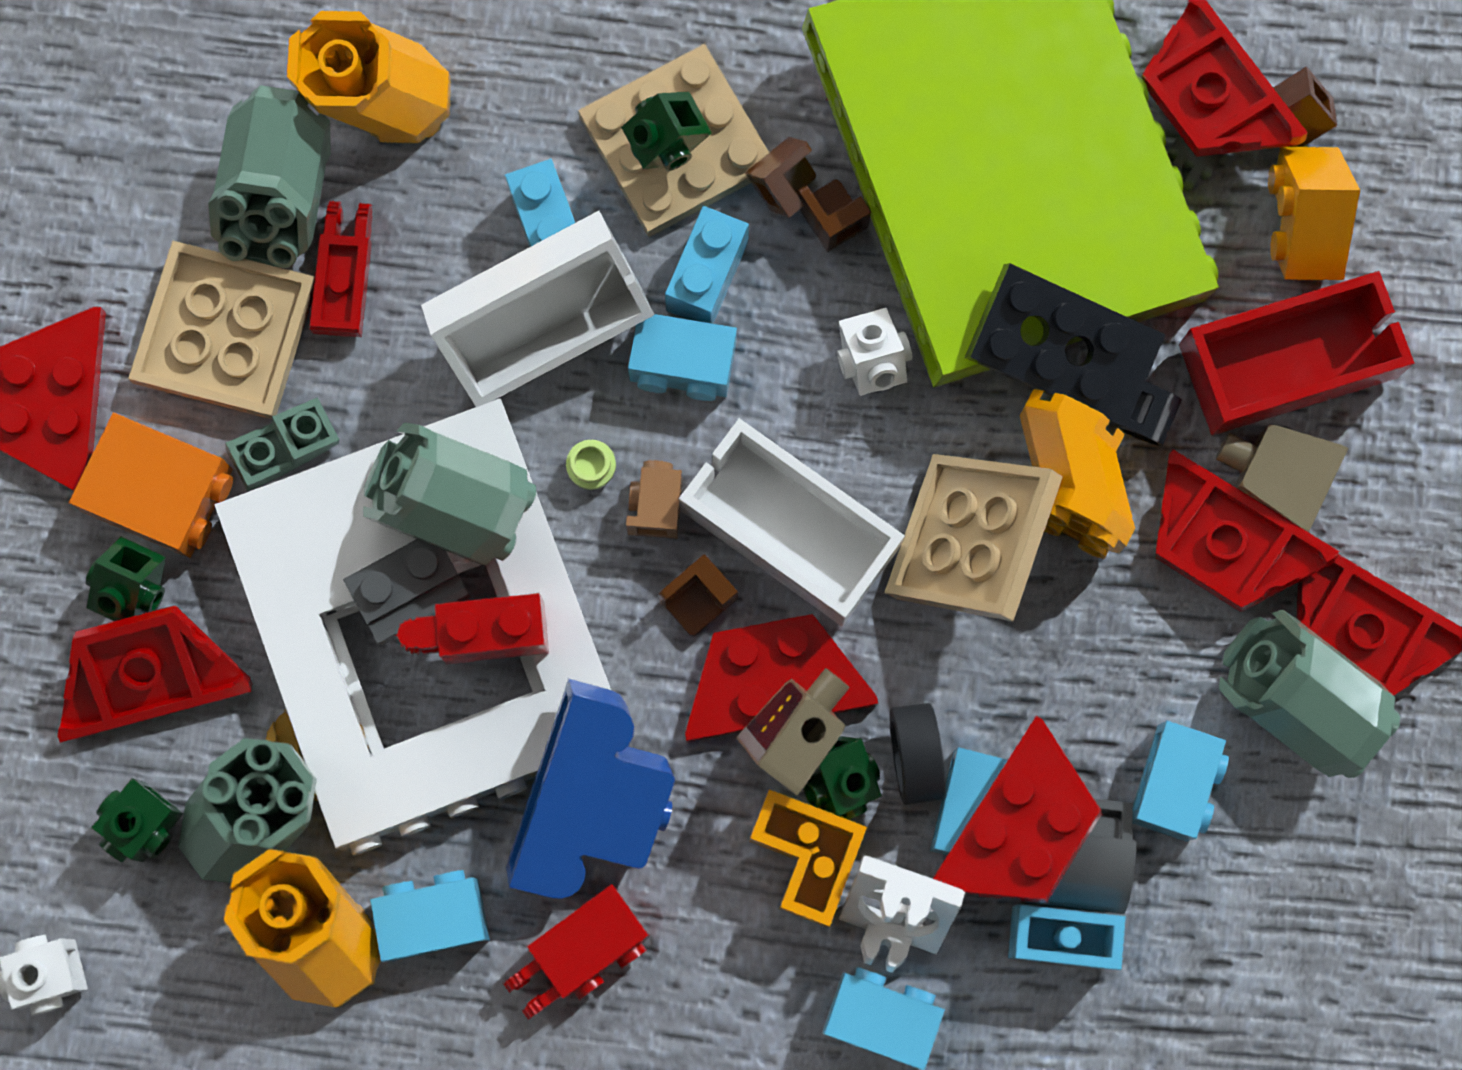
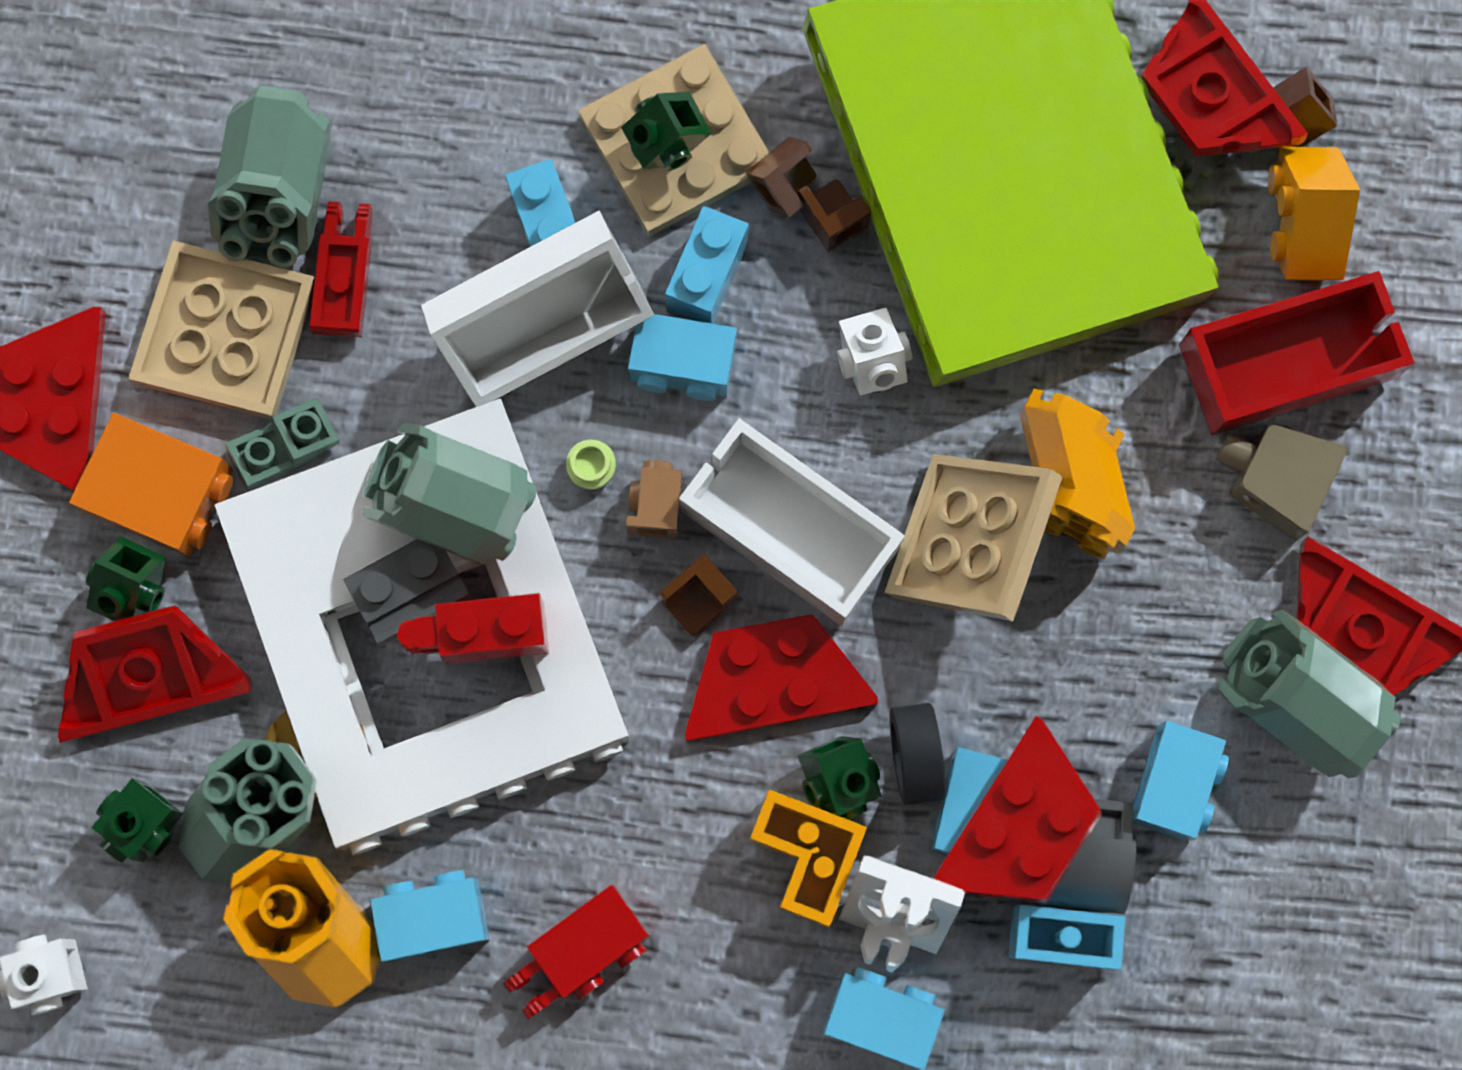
light orange brick [287,11,451,143] -> none
blue brick [506,678,675,899] -> none
dark tan torso [736,668,850,795] -> none
black hinge [964,263,1182,446] -> none
red wing [1156,449,1340,613] -> none

